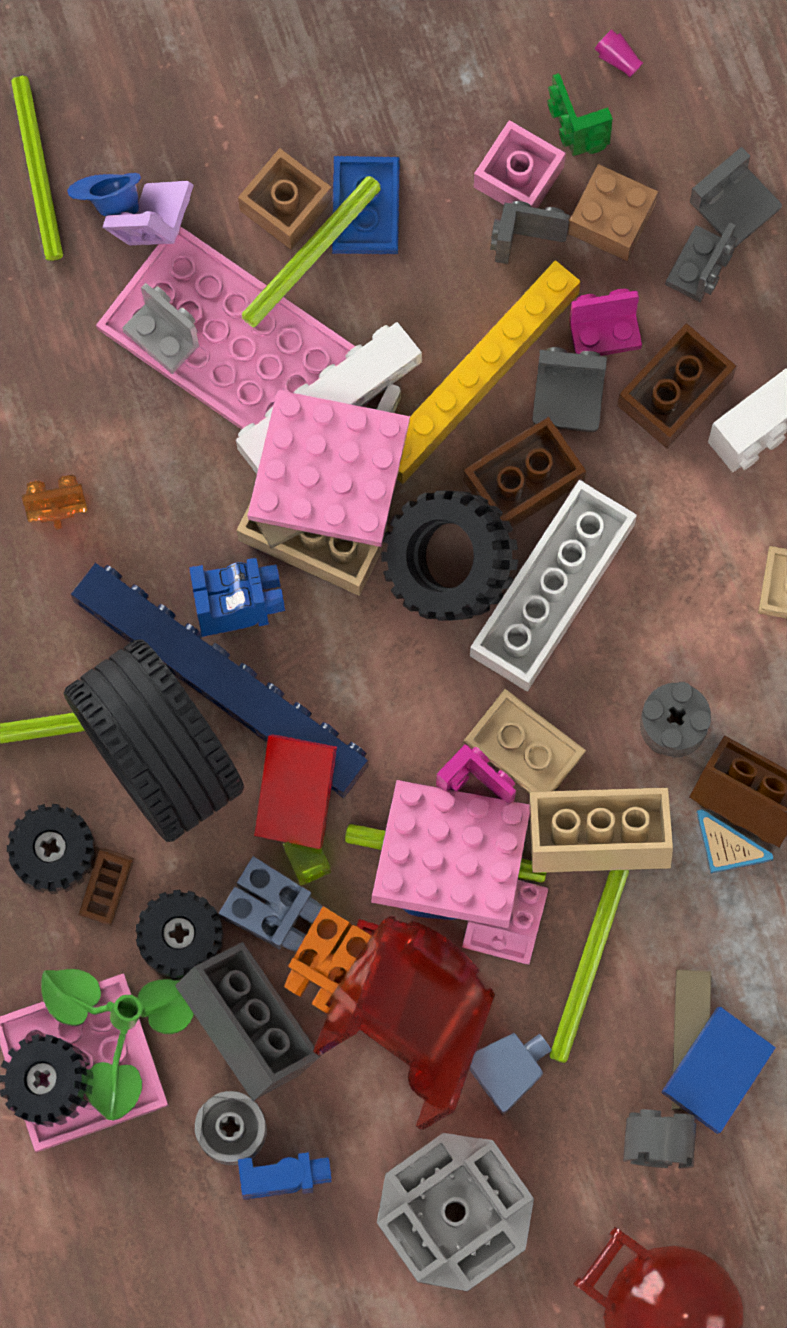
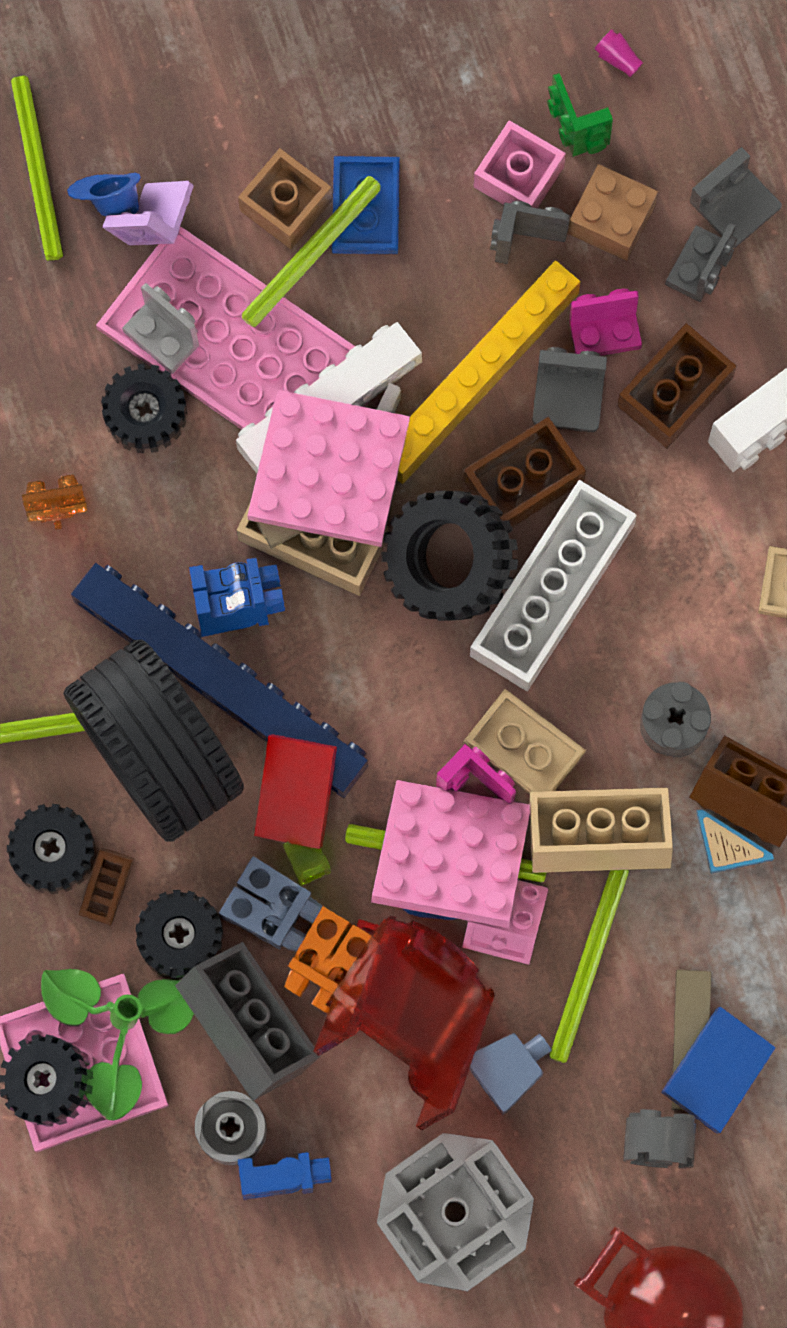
none -> black bush [101,364,187,453]

